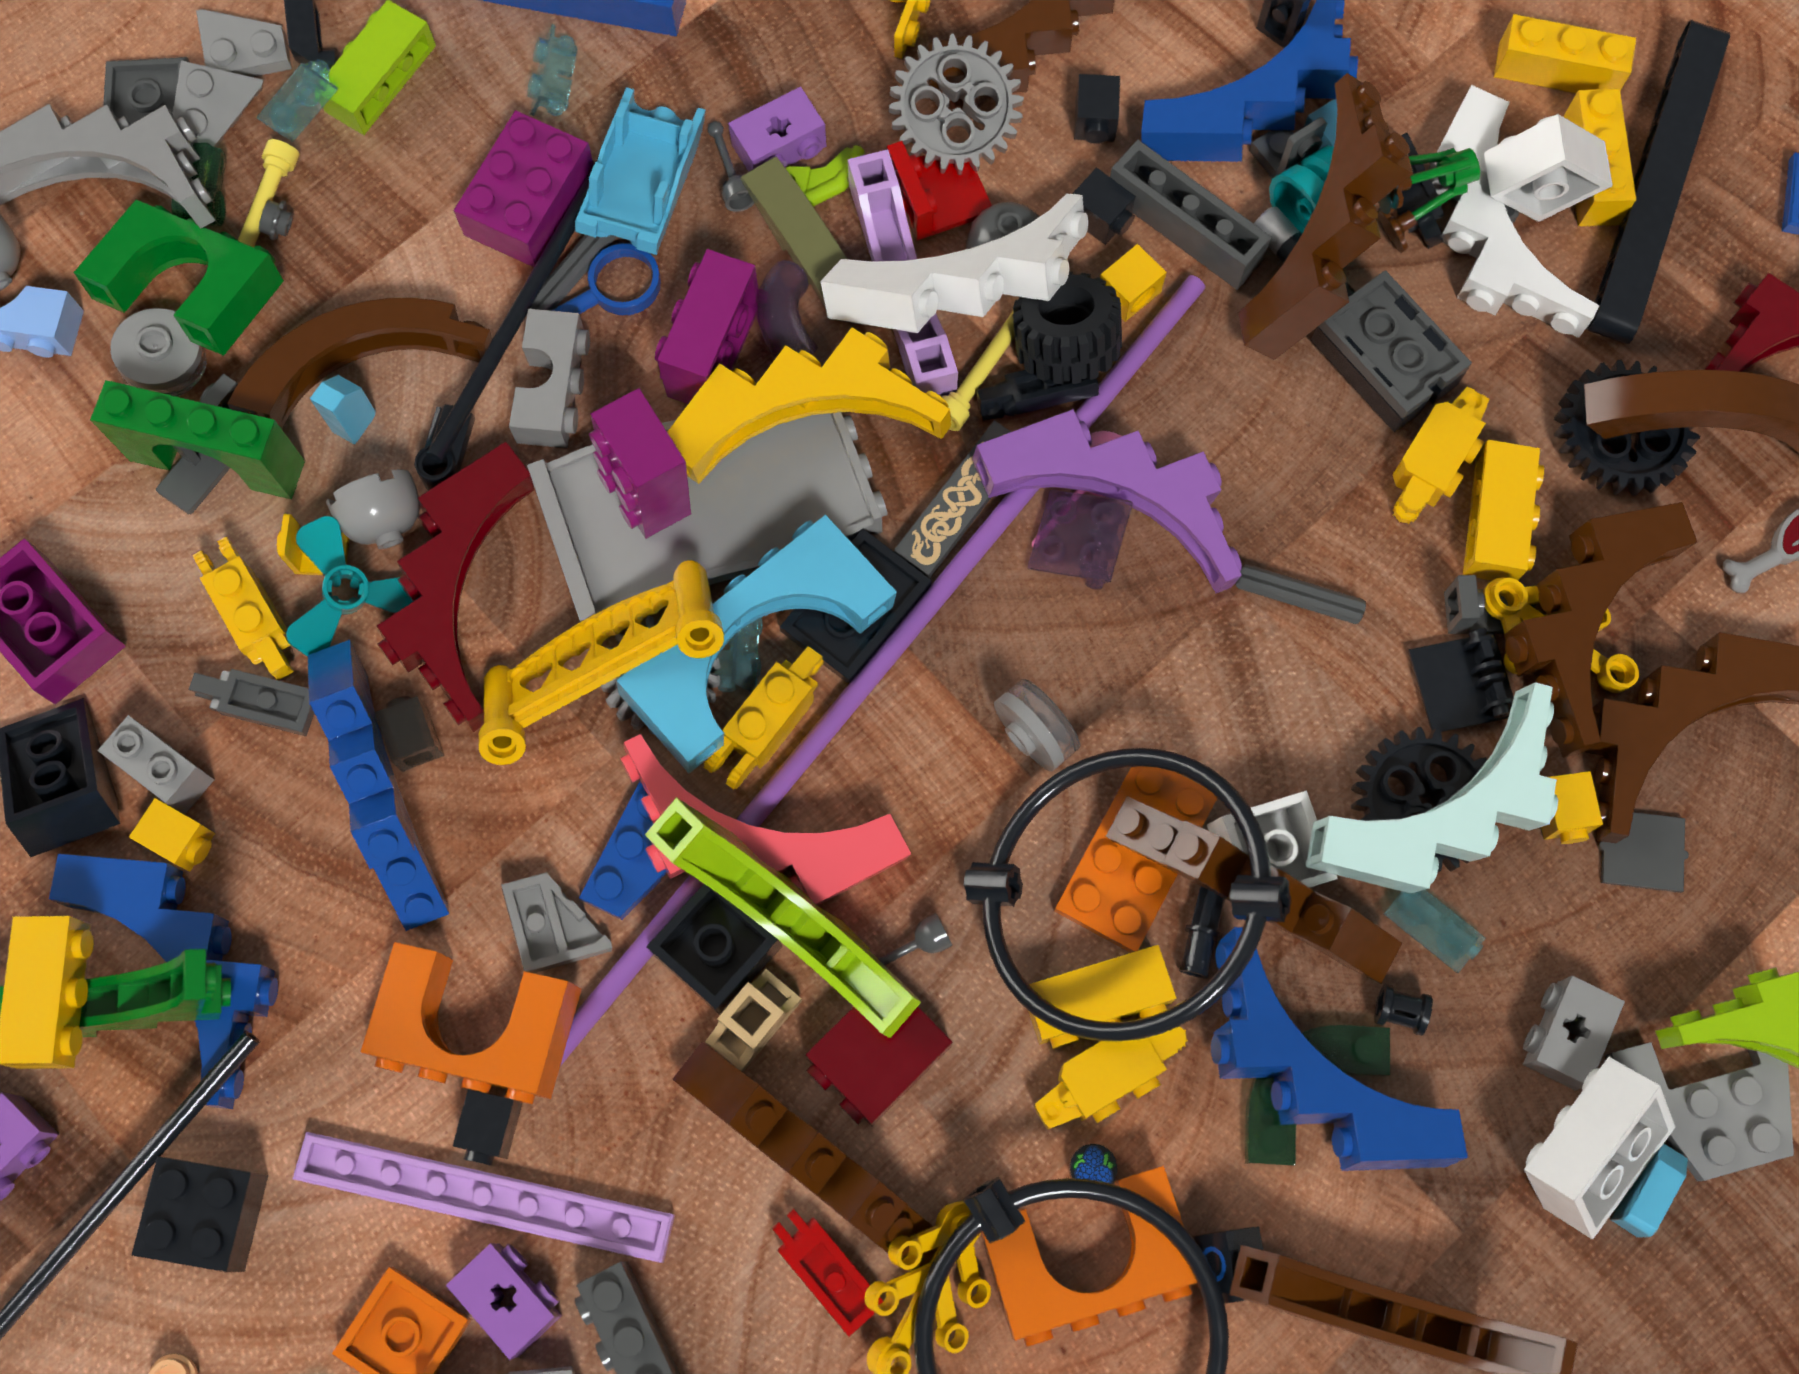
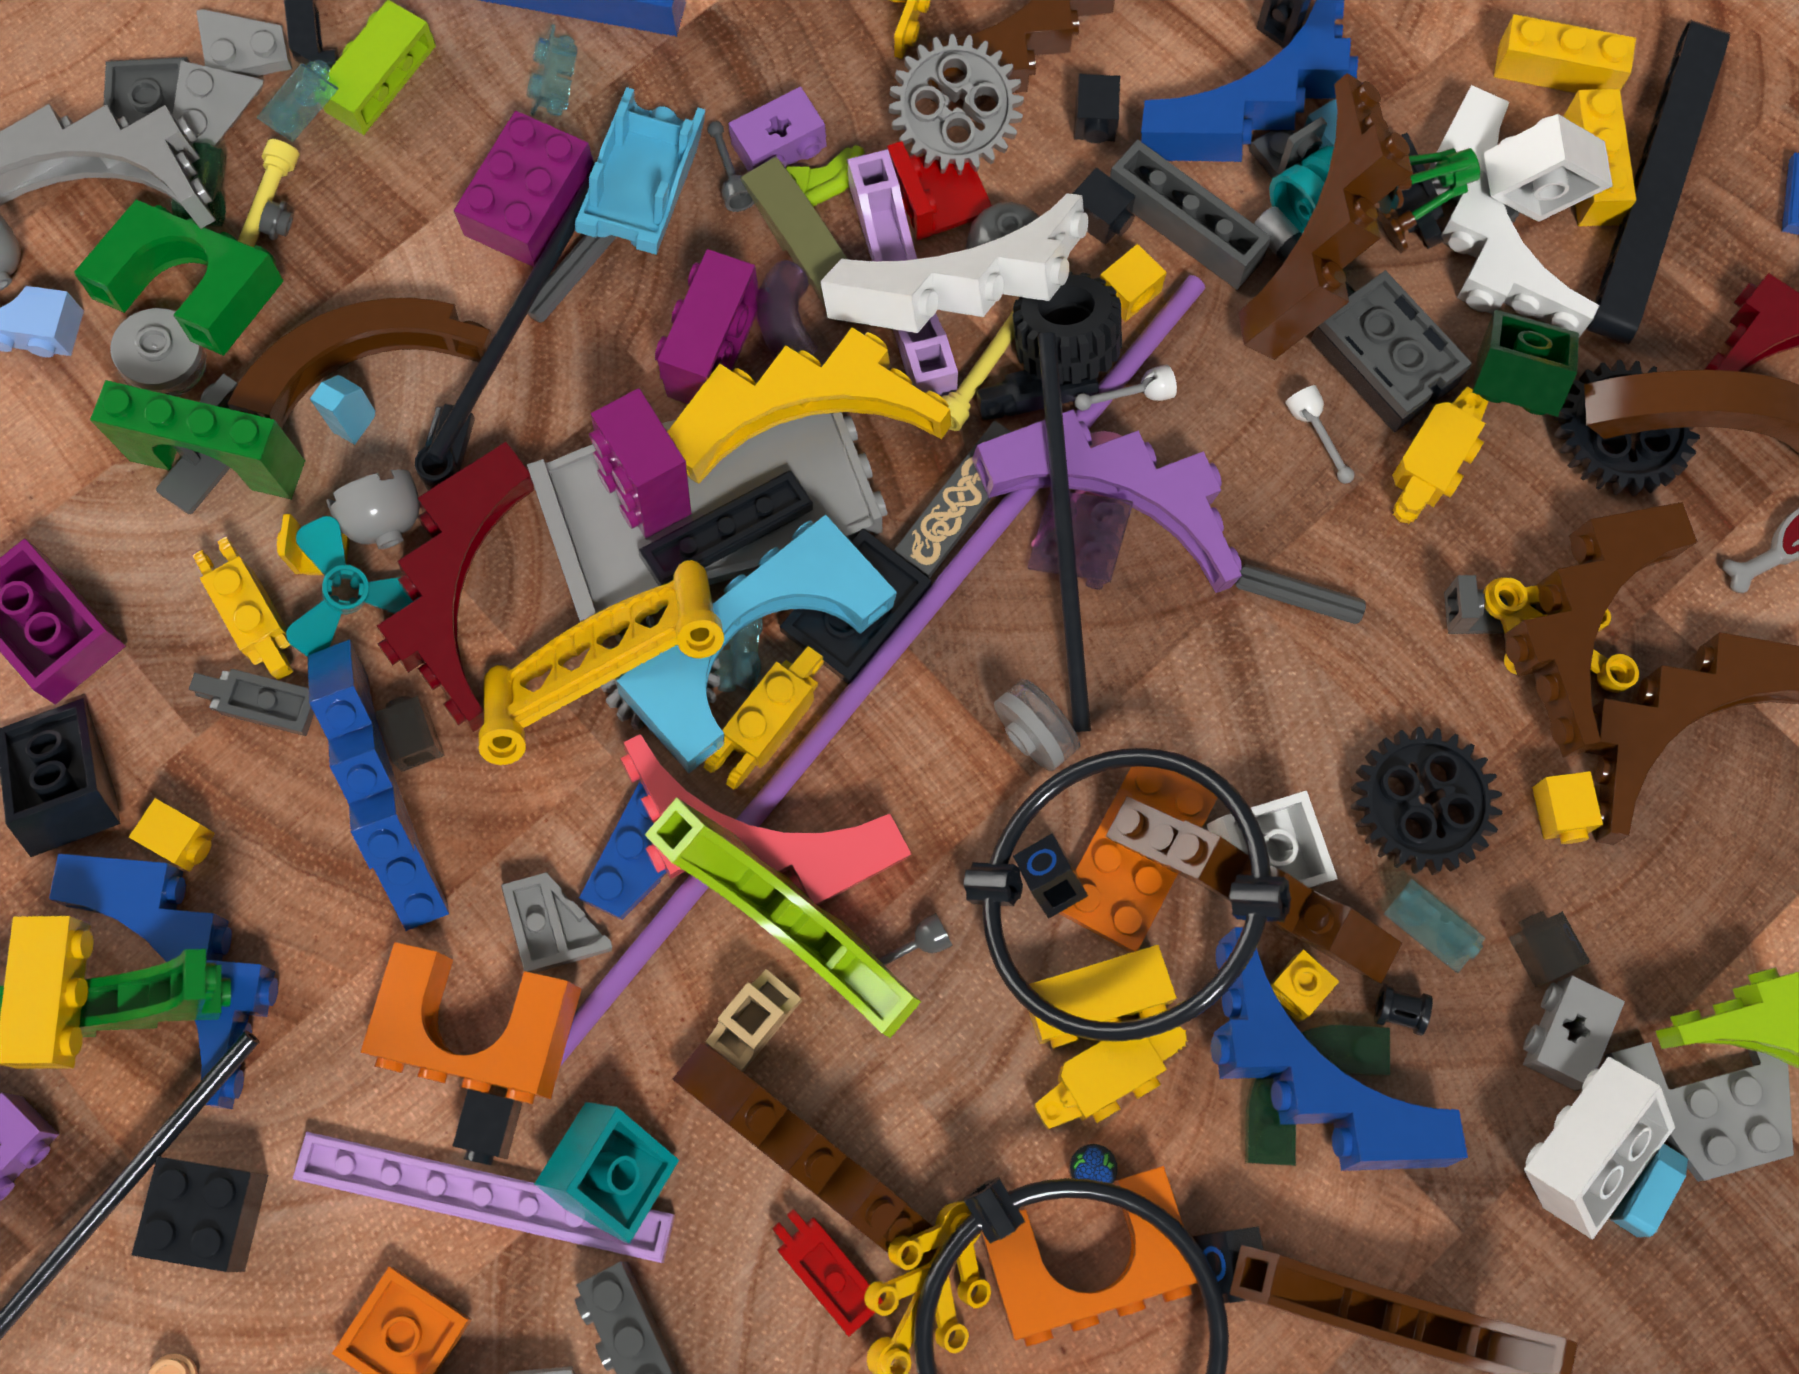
light grey brick [97,715,214,815] -> none
medium lavender brick [446,1243,562,1360] -> none
light grey arch [509,309,590,448] -> none
blue piece [551,243,661,315] -> none
black brick [646,884,783,1015] -> none
dark red brick [805,1006,953,1126] -> none
black axle [1179,886,1225,979] -> none
light aqua arch [1306,682,1558,893] -> none
black hinge [1408,628,1514,732] -> none
yellow brick [1463,440,1544,581] -> none
dark grey piece [1598,812,1689,893] -> none
none -> teal slope [534,1102,679,1244]
none -> black tile [639,470,813,586]
none -> black brick [1013,833,1088,919]
none -> black piece [1038,332,1091,733]
none -> hinge [1075,365,1177,411]
none -> yellow brick [1270,949,1340,1023]
none -> hinge [1285,385,1355,484]
none -> dark green brick [1472,309,1579,417]
none -> clear smoke brick [1509,910,1590,988]

